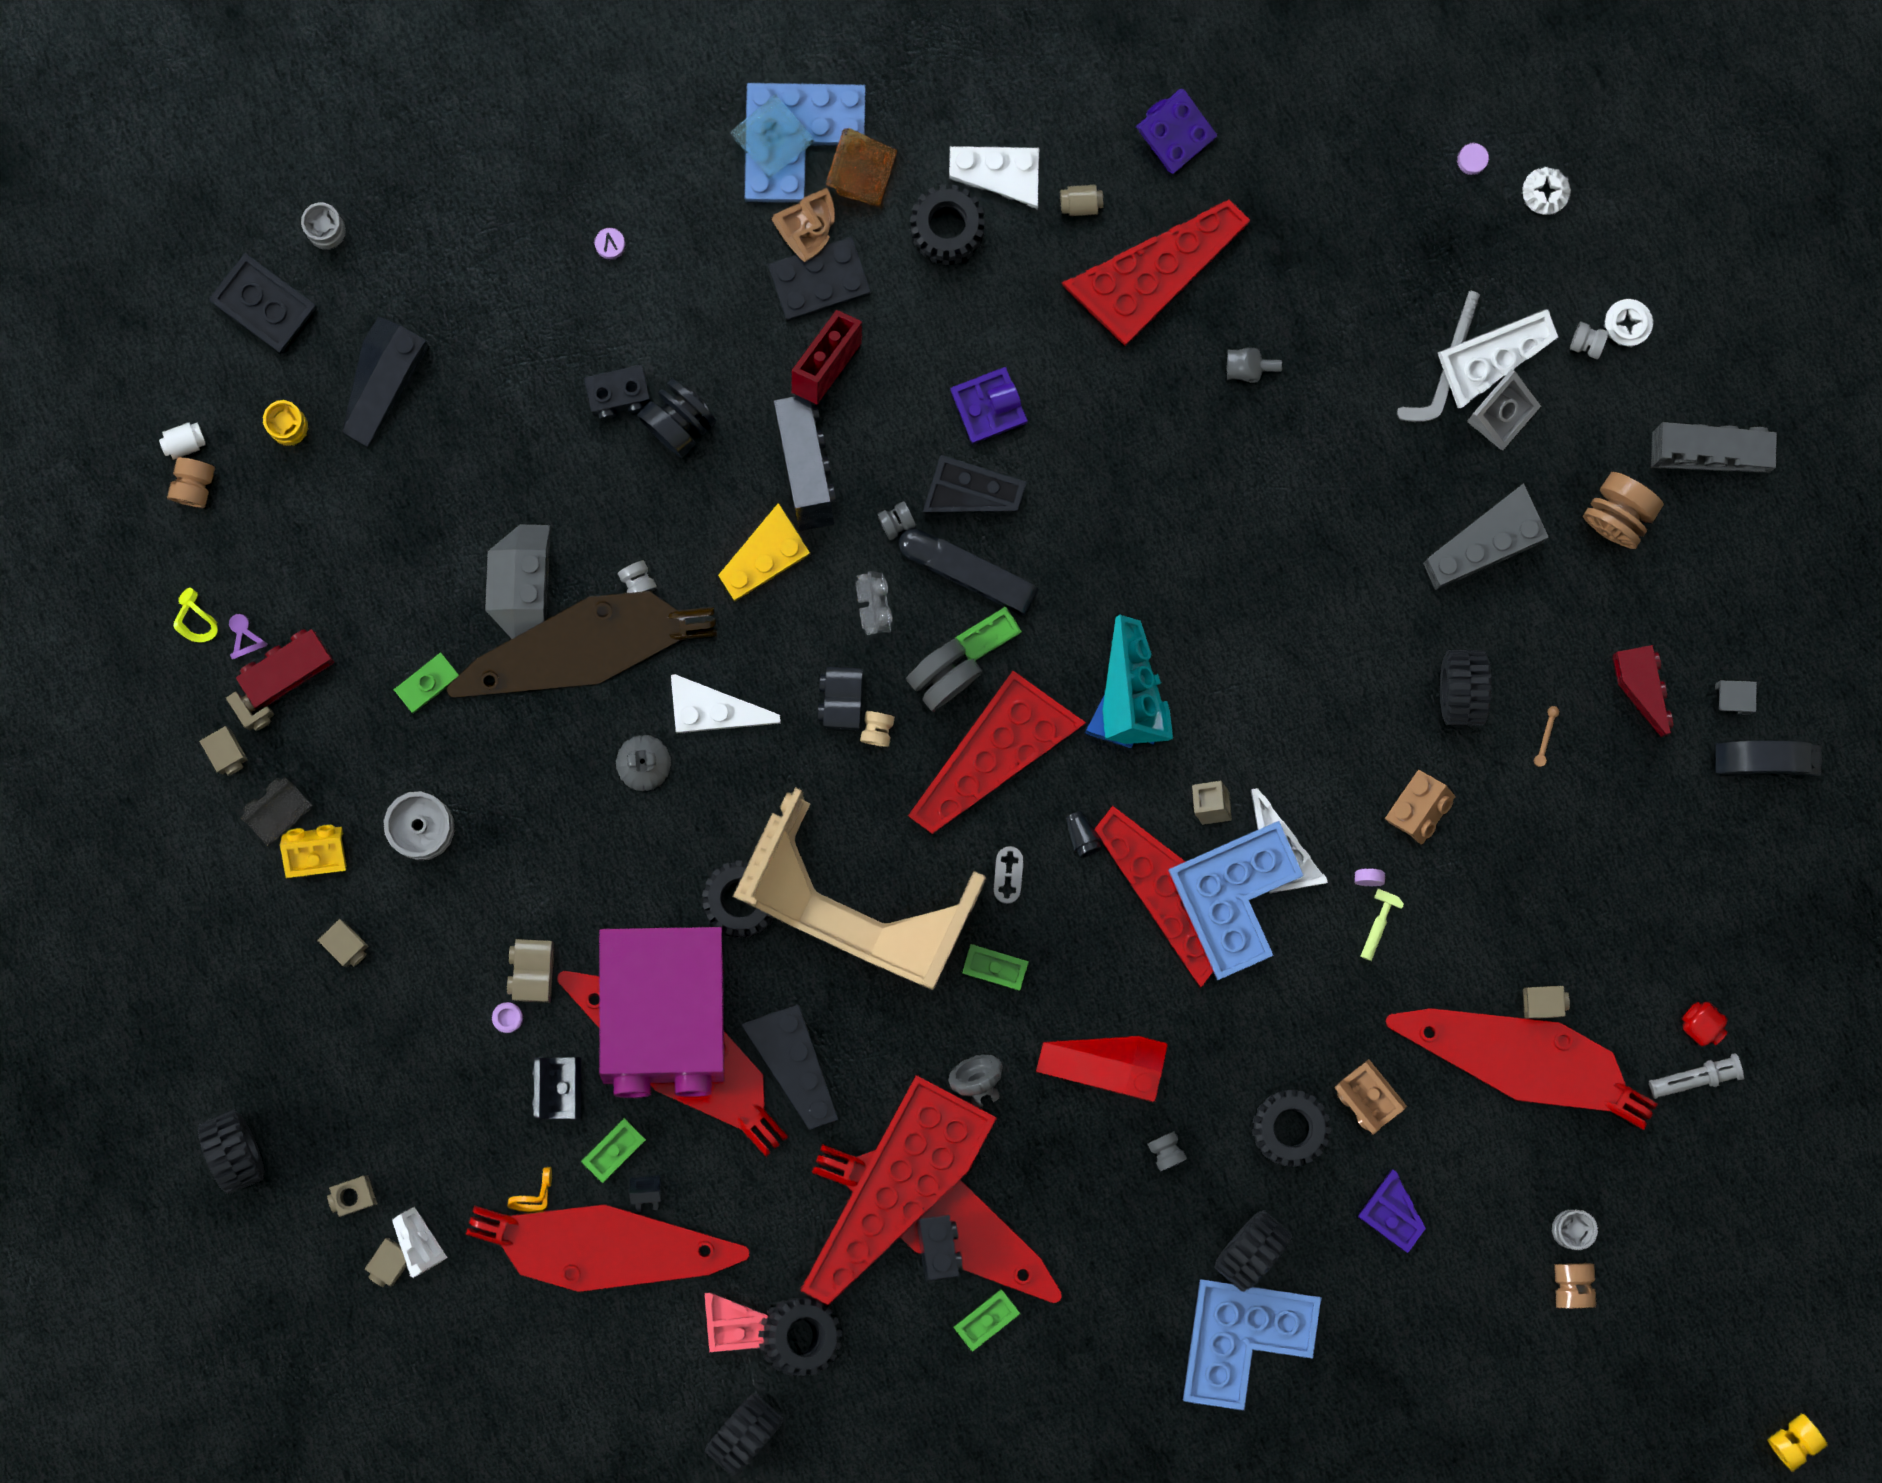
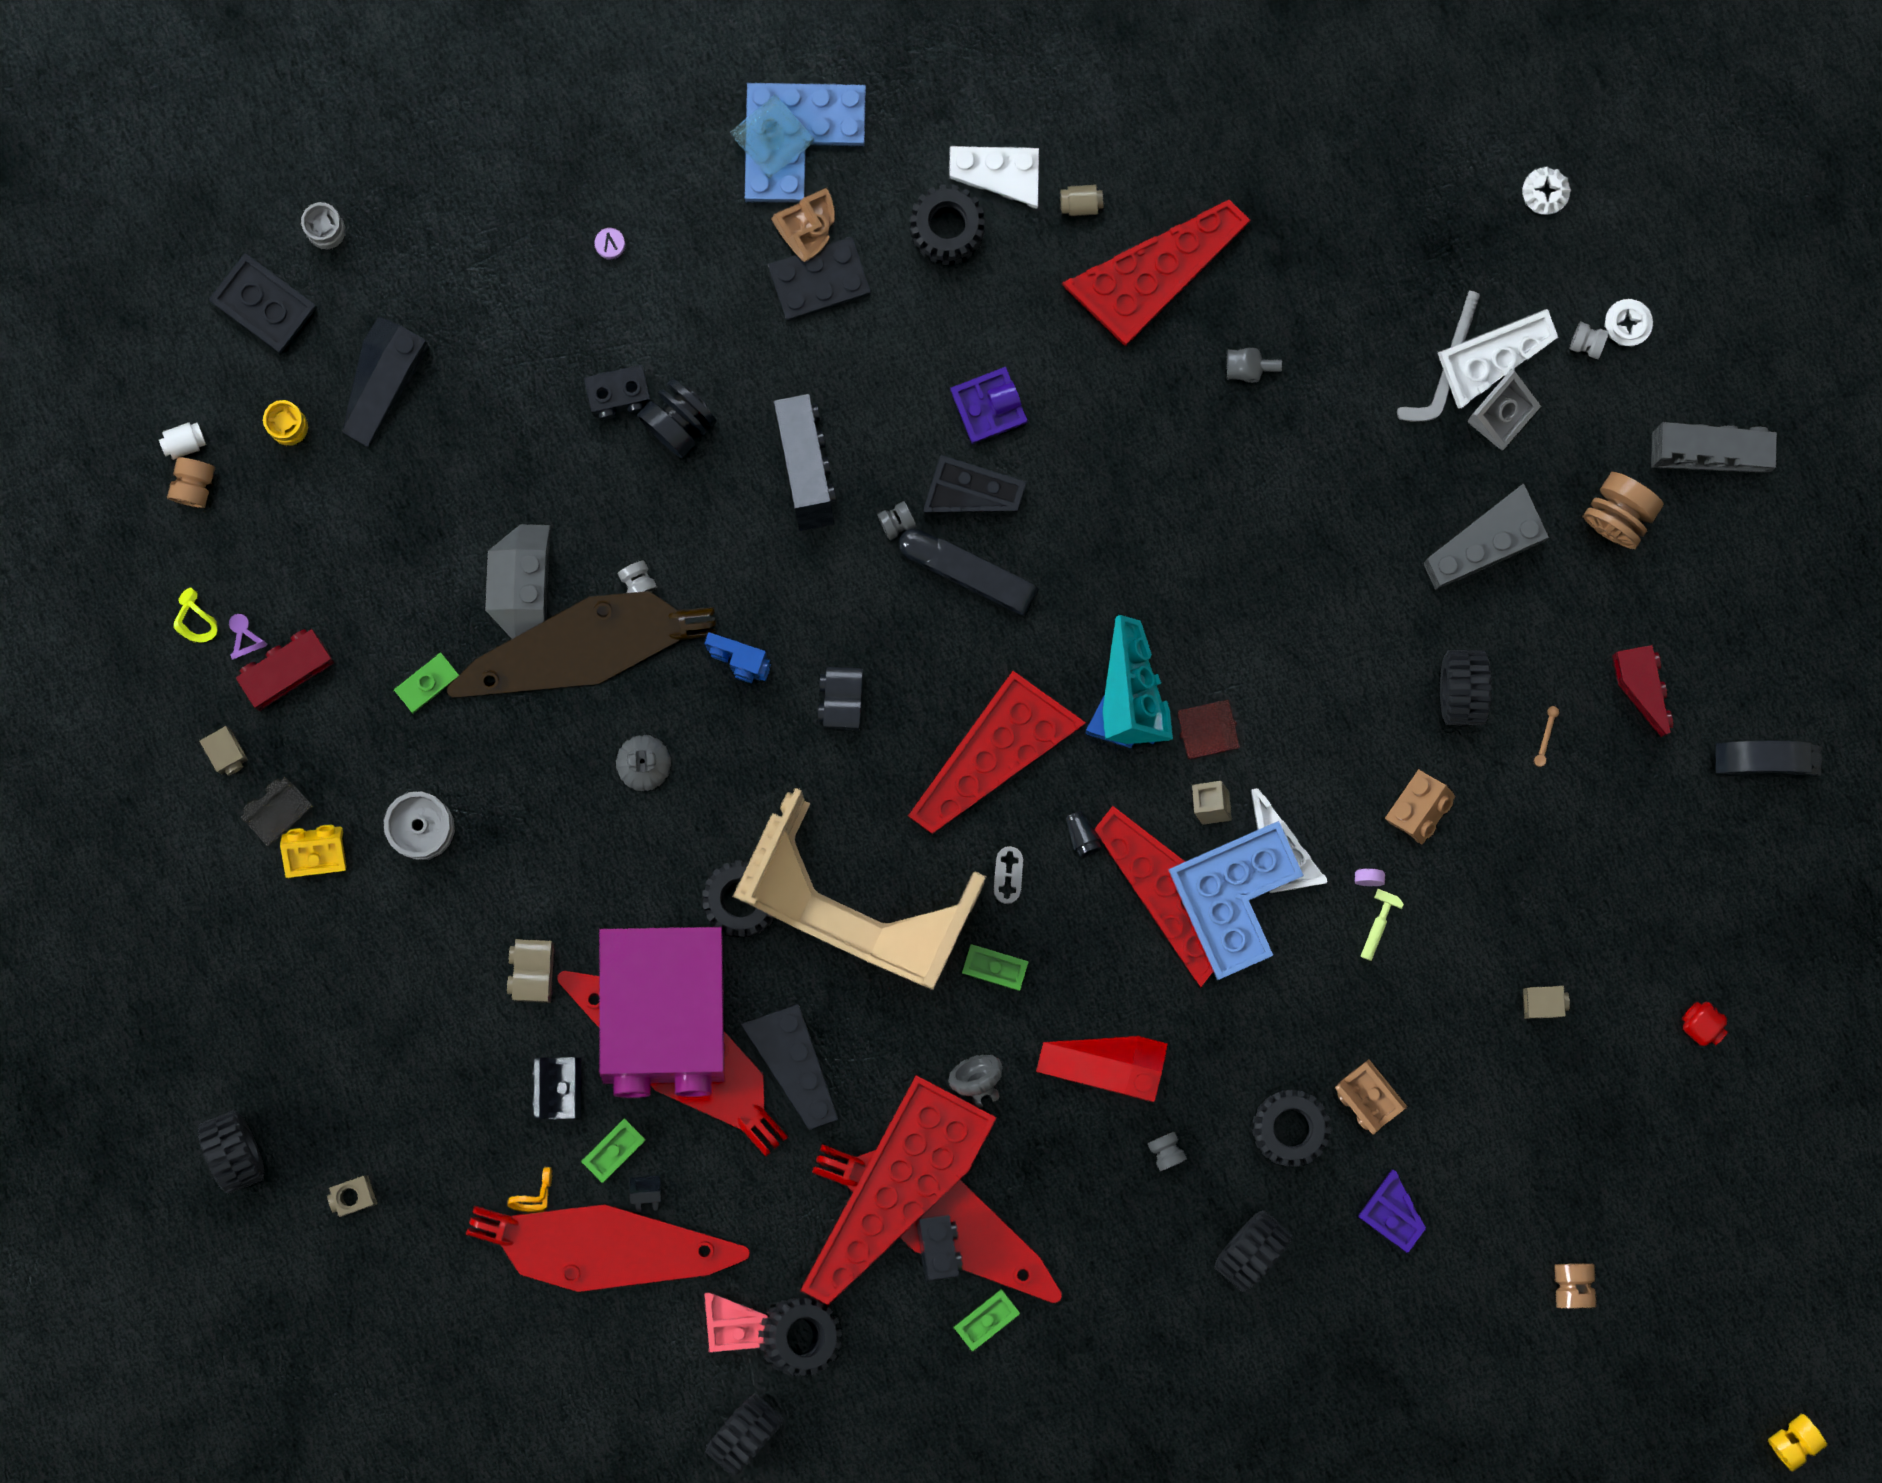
dark tan bracket [226,691,275,731] -> none
dark tan brick [318,919,369,967] -> none
dark tan brick [365,1238,407,1287] -> none
white wing [392,1207,447,1278] -> none
lavender tile [492,1002,523,1033] -> none
white wing [671,675,781,733] -> none
yellow wing [718,503,810,601] -> none
dark red brick [791,310,862,404] -> none
clear orange plate [826,128,897,206] -> none
clear hinge [855,571,892,635] -> none
tan wheel [860,711,895,747] -> none
dark grey wheel [906,638,983,712] -> none
bright green plate [955,607,1022,661] -> none
dark purple plate [1136,89,1217,173] -> none
medium blue plate [1183,1279,1321,1410] -> none
red wing [1386,1008,1658,1130] -> none
lavender tile [1457,143,1488,175] -> none
light grey wheel [1552,1210,1598,1250] -> none
light grey pin [1649,1053,1744,1099] -> none
dark grey panel [1715,680,1757,715] -> none
none -> blue plate [705,632,771,683]
none -> clear red piece [1177,700,1239,759]

